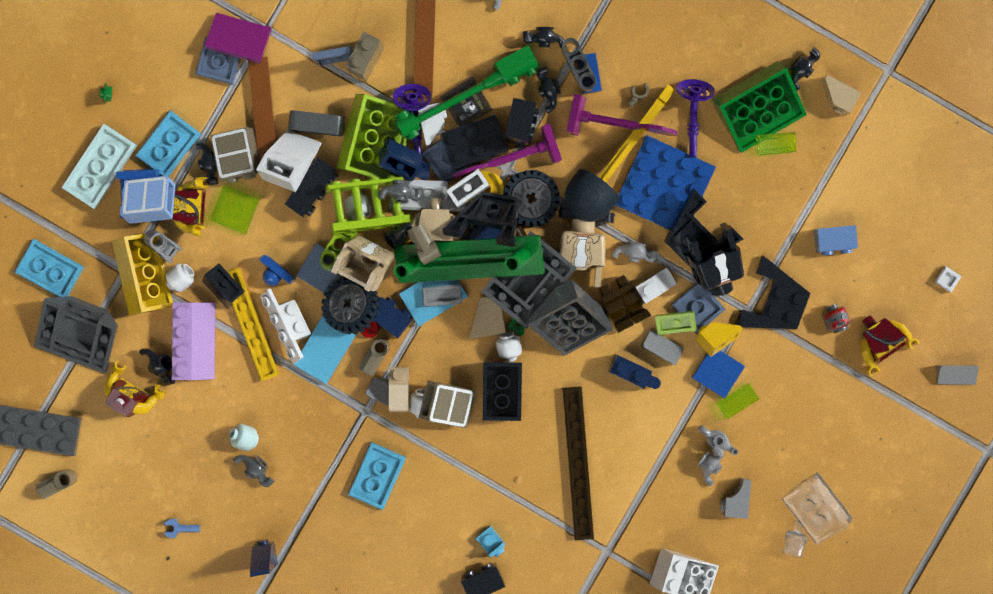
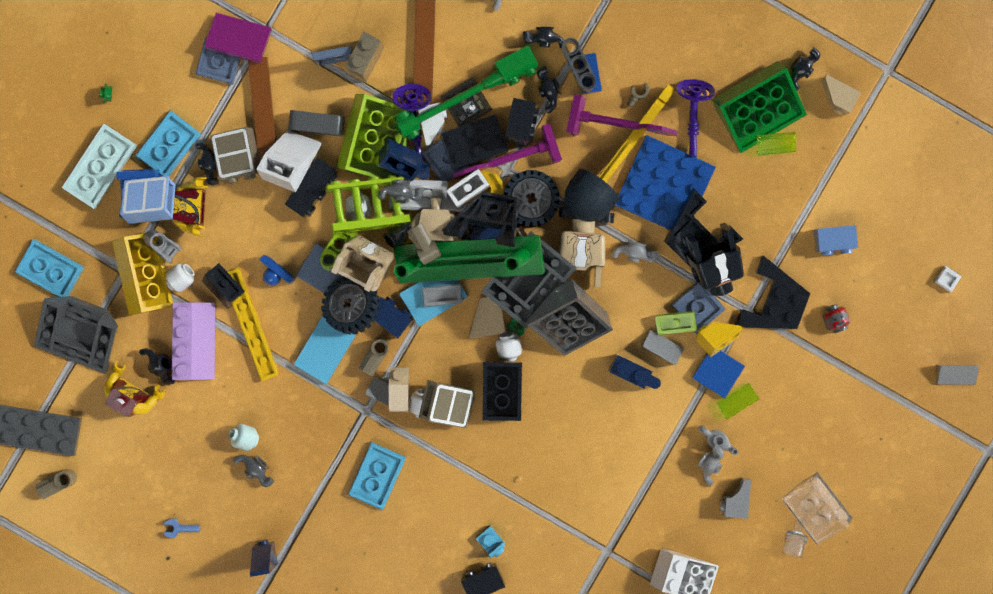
clear neon green tile [210,185,260,234] -> none
white bracket [260,288,311,364] -> none
red tile [361,321,379,338] -> none
dark brown tile [562,386,594,541] -> none
dark brown hips [599,275,651,334] -> none
white arch [635,268,677,304] -> none
torso [861,315,920,376] -> none

